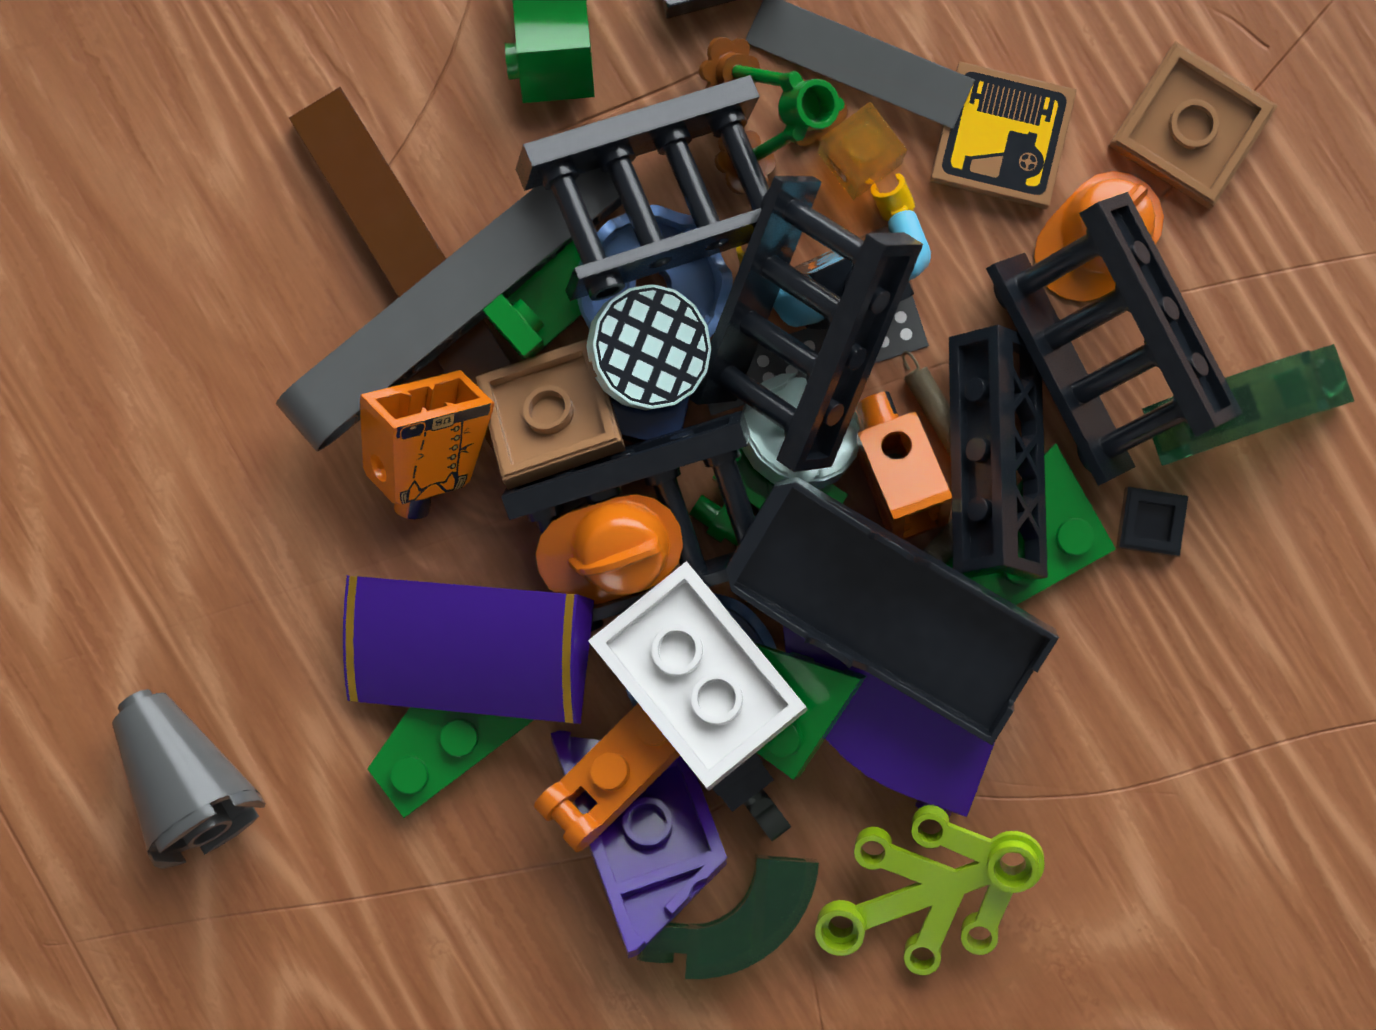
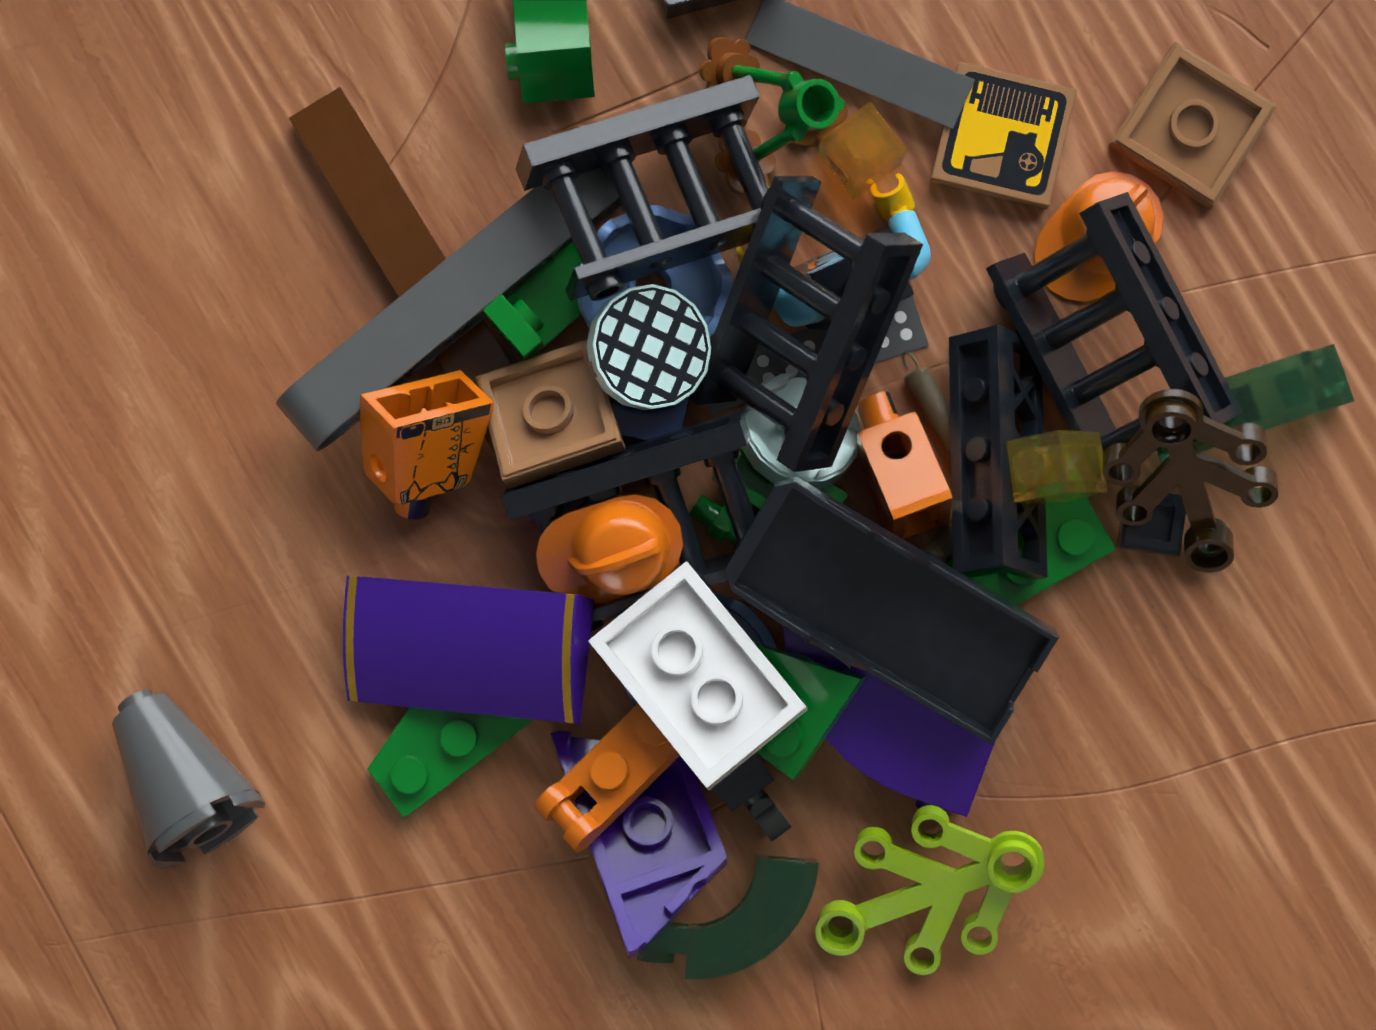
none -> clear yellow brick [1006,430,1108,503]
none -> dark brown plant [1103,389,1278,573]

